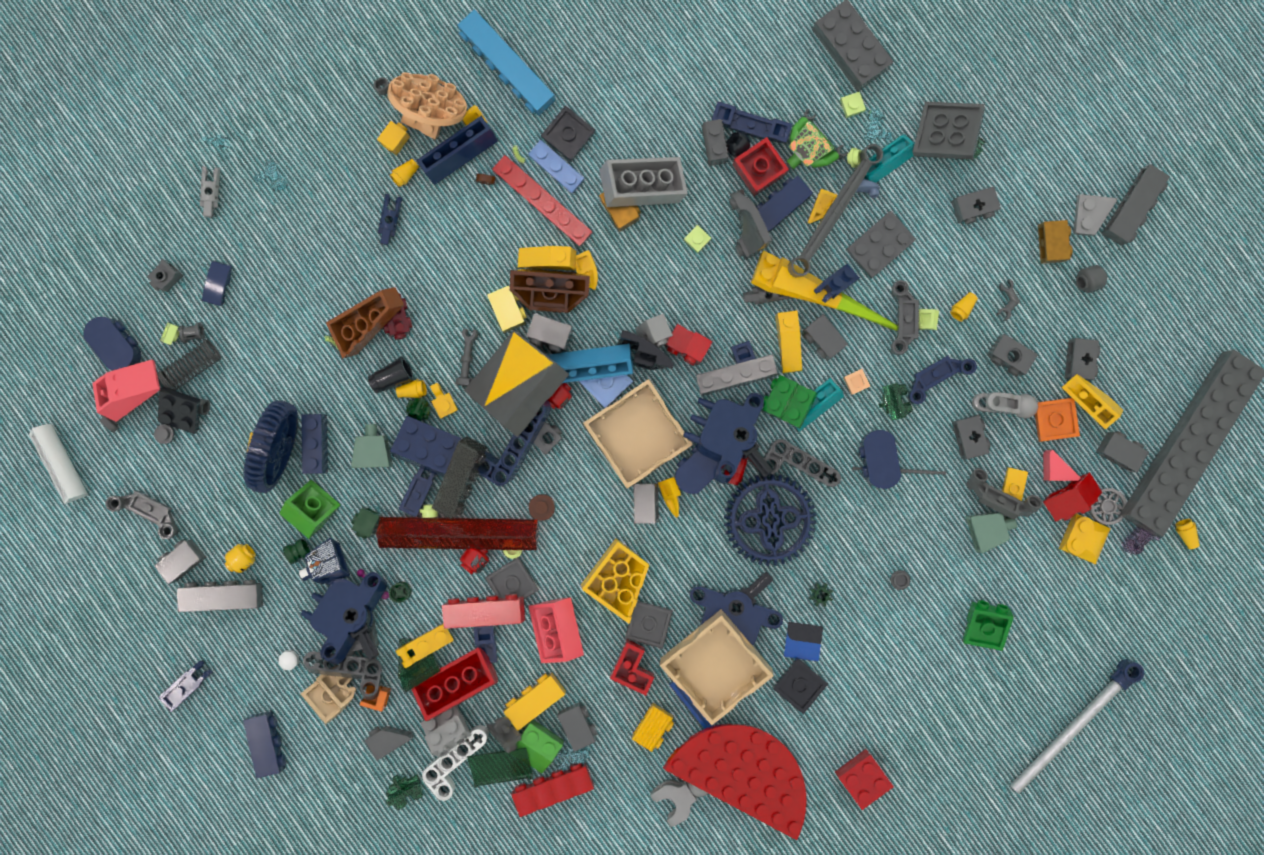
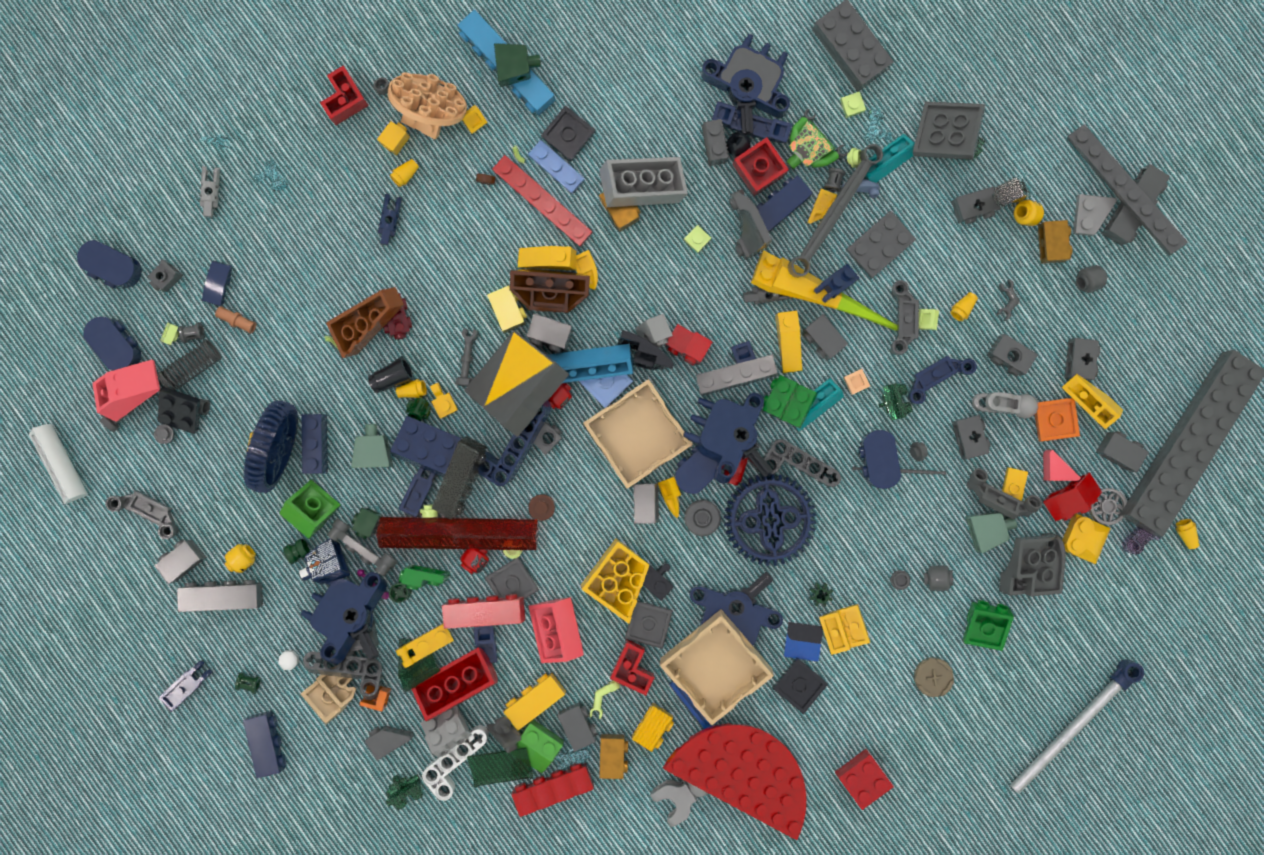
dark blue brick [417,116,498,185] -> none
none -> dark blue brick [77,240,142,289]
none -> nougat pin [215,306,257,334]
none -> dark green bush [235,672,261,694]
none -> red brick [320,65,369,125]
none -> dark grey plate [327,518,398,577]
none -> green plate [399,564,450,590]
none -> dark green torso [494,43,541,87]
none -> yellowish green arm [590,681,620,719]
none -> pearl gold brick [599,734,628,779]
none -> black plate [643,560,674,601]
none -> dark grey wheel [684,500,721,537]
none -> piece [701,34,790,135]
none -> yellow slope [819,604,870,655]
none -> dark grey bush [824,168,846,192]
none -> dark grey plate [910,442,928,461]
none -> dark tan tile [914,657,954,697]
none -> dark grey head [924,565,953,591]
none -> clear smoke brick [992,177,1032,208]
none -> dark grey slope [999,533,1066,596]
none -> yellow head [1013,200,1044,226]
none -> dark grey plate [1067,124,1188,256]

